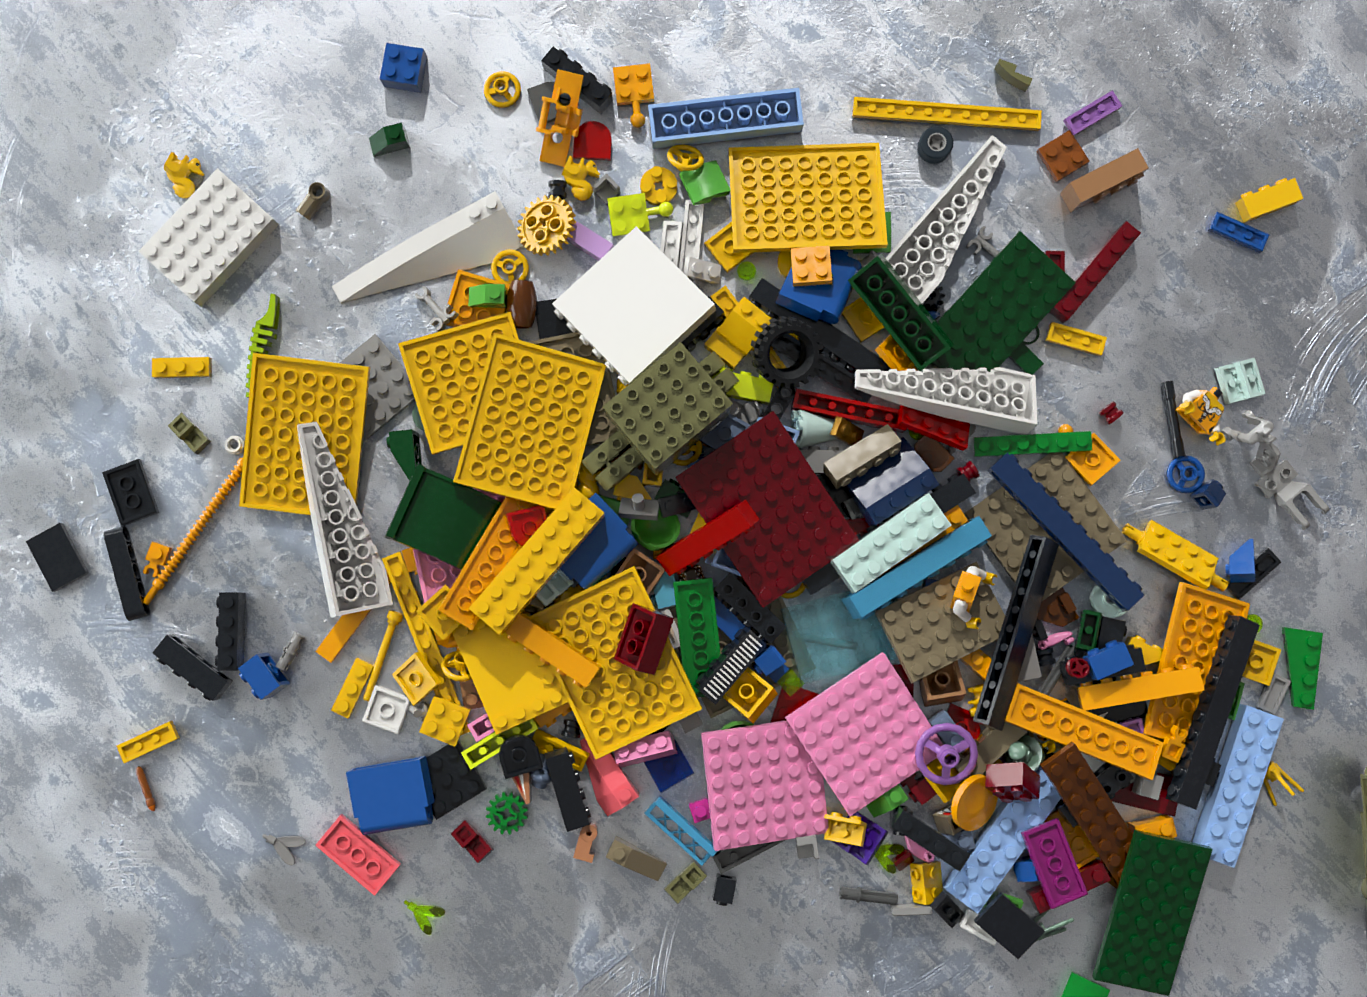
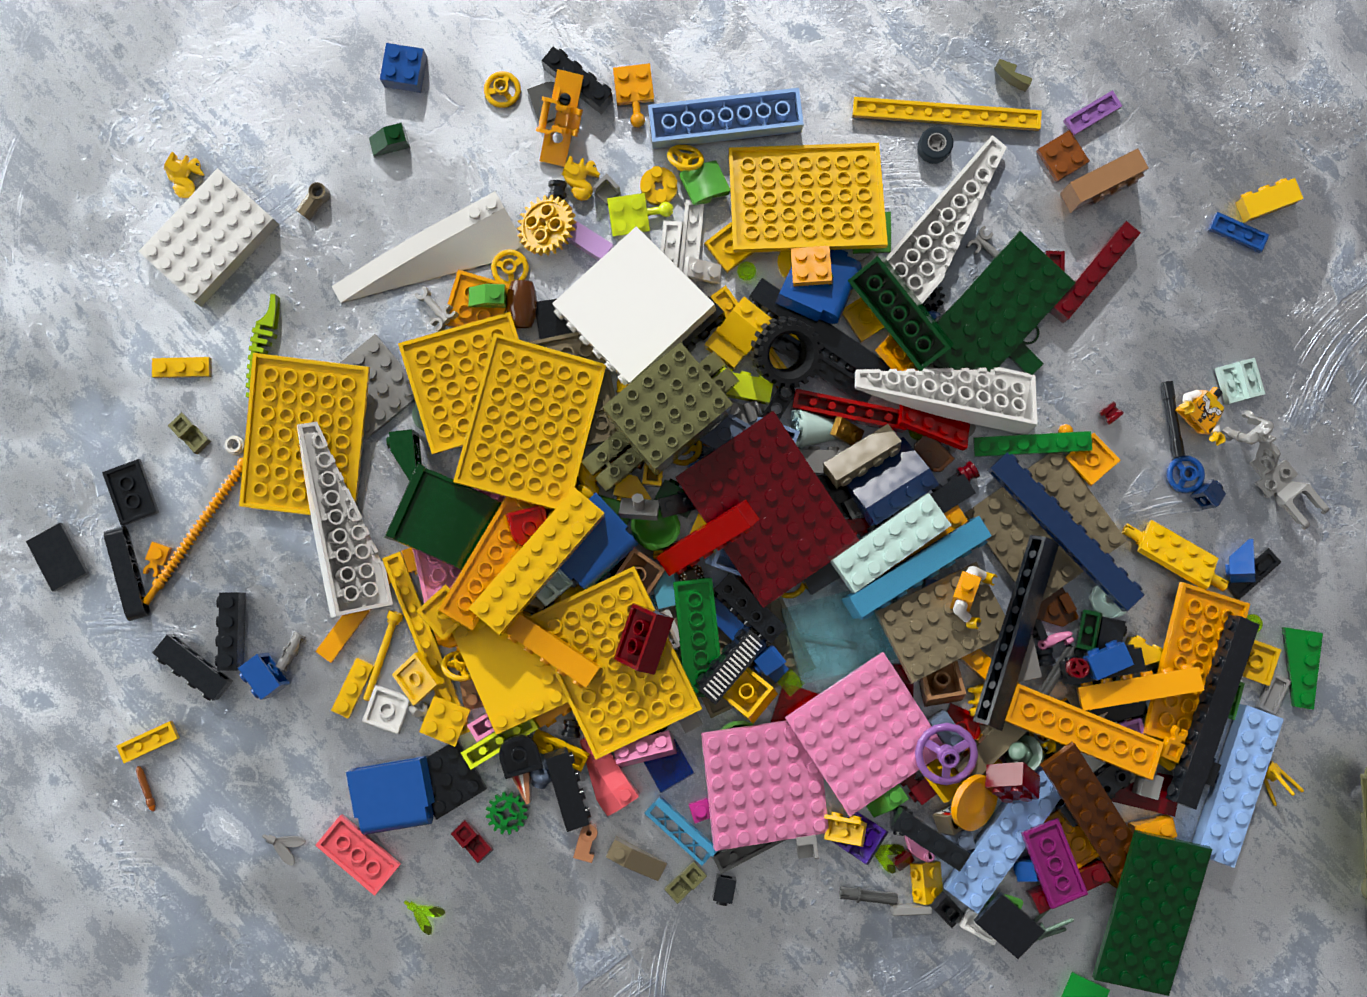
red tile [573,121,612,161] -> none
yellow plate [1045,322,1107,356] -> none

